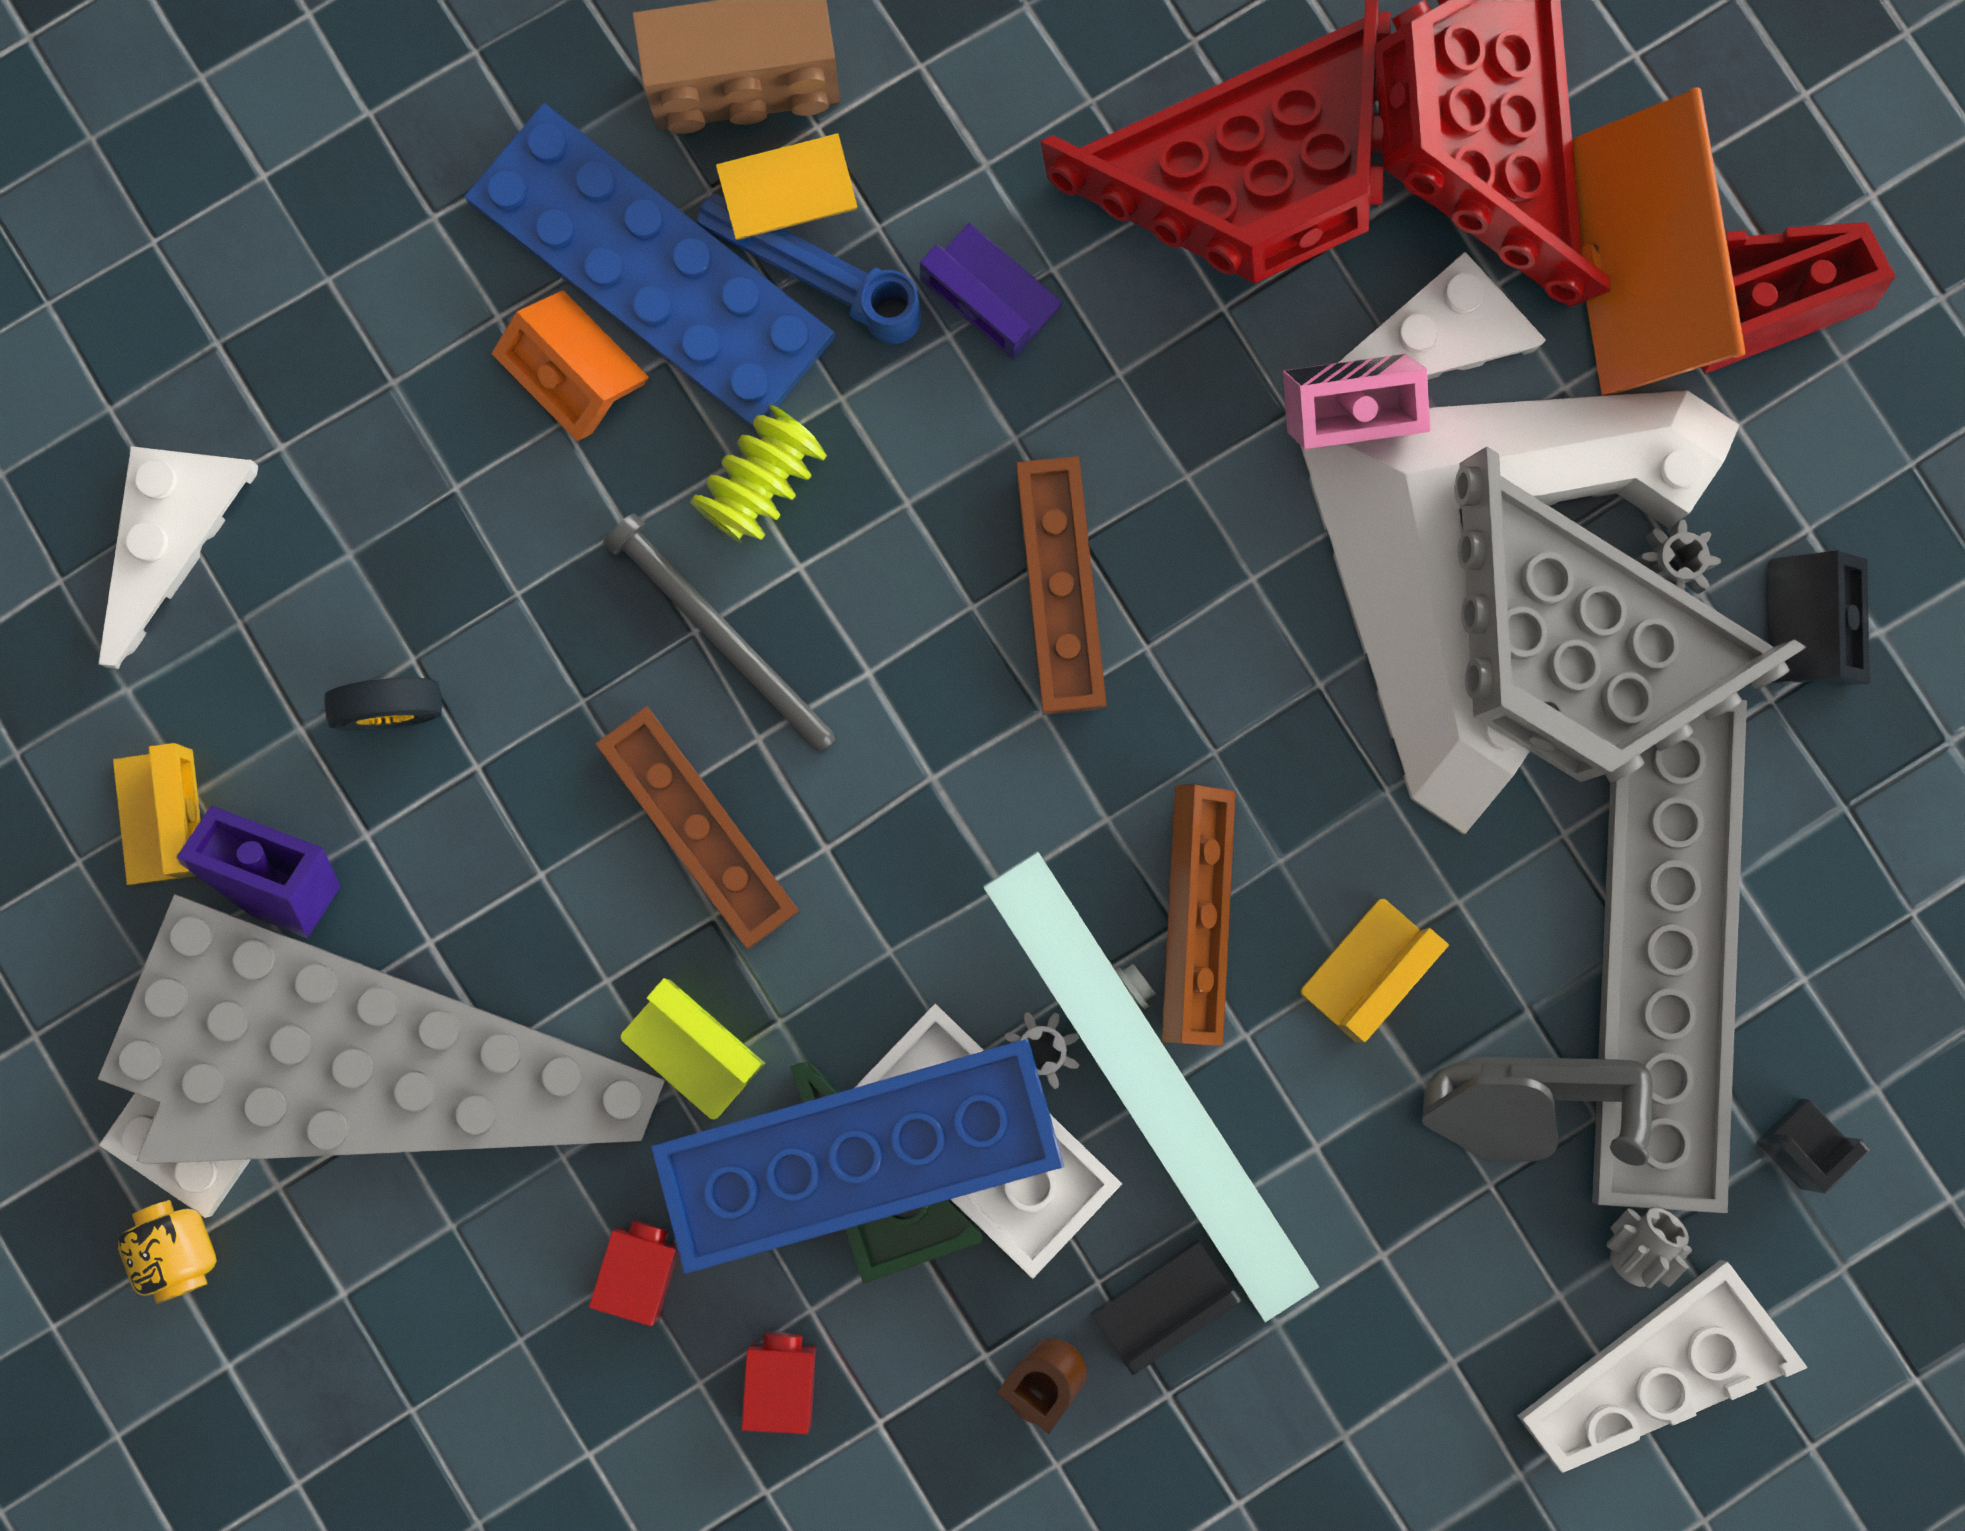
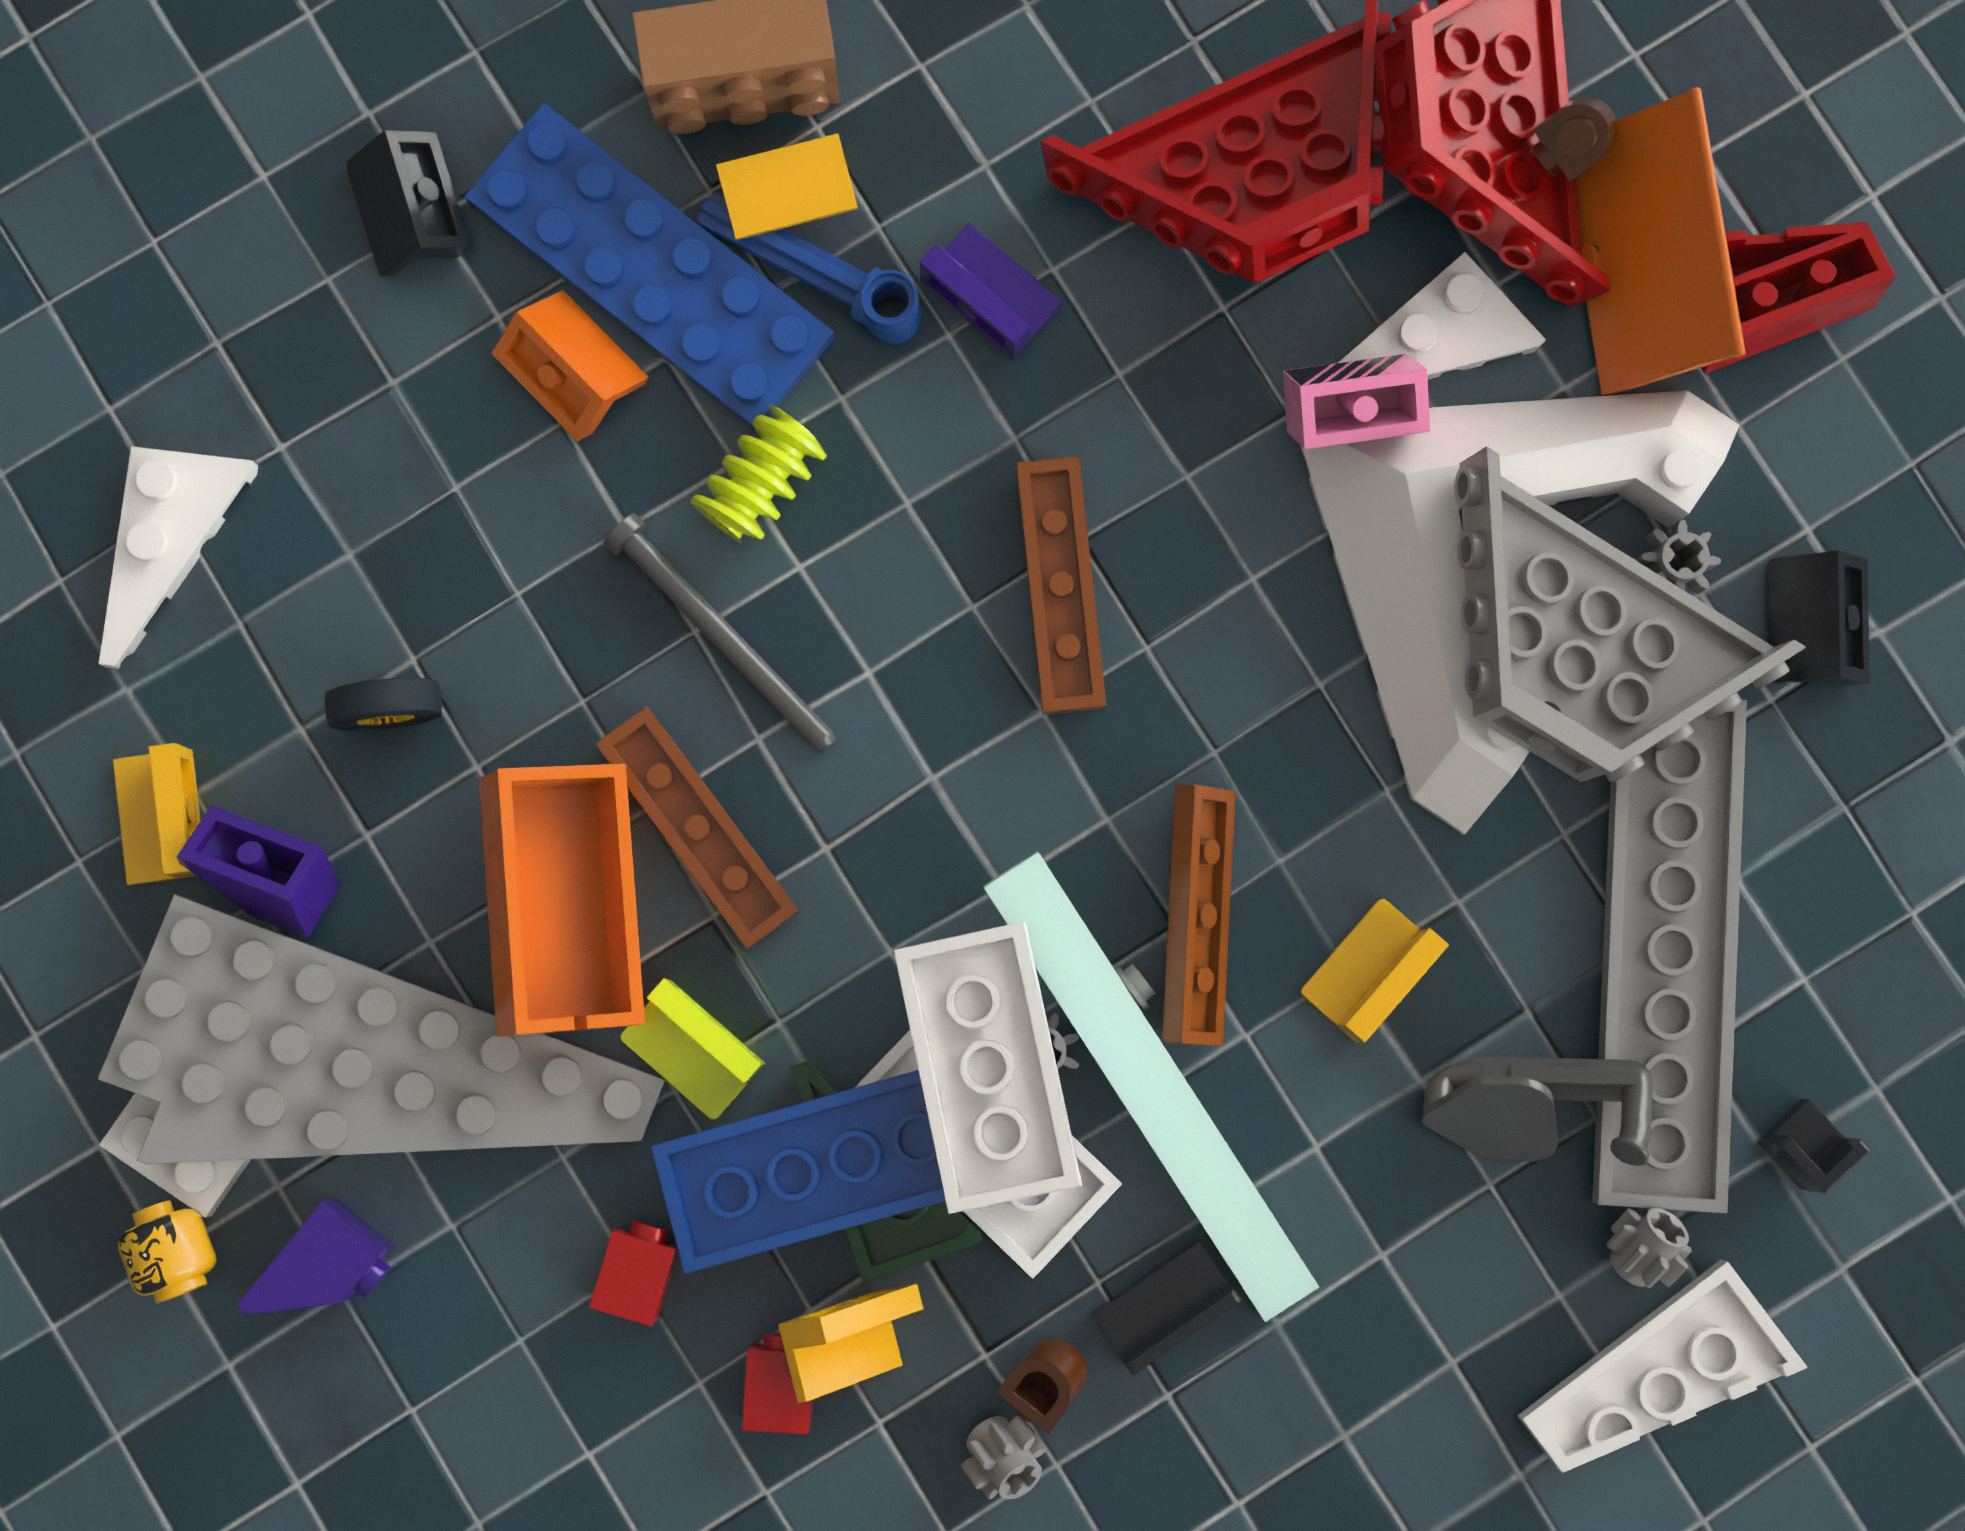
none -> dark purple slope [236,1198,395,1314]
none -> black panel [346,130,472,276]
none -> orange piece [479,764,645,1037]
none -> yellow panel [778,1283,923,1403]
none -> white plate [894,922,1082,1214]
none -> light grey gear [961,1416,1047,1500]
none -> reddish brown plate [1533,97,1617,181]

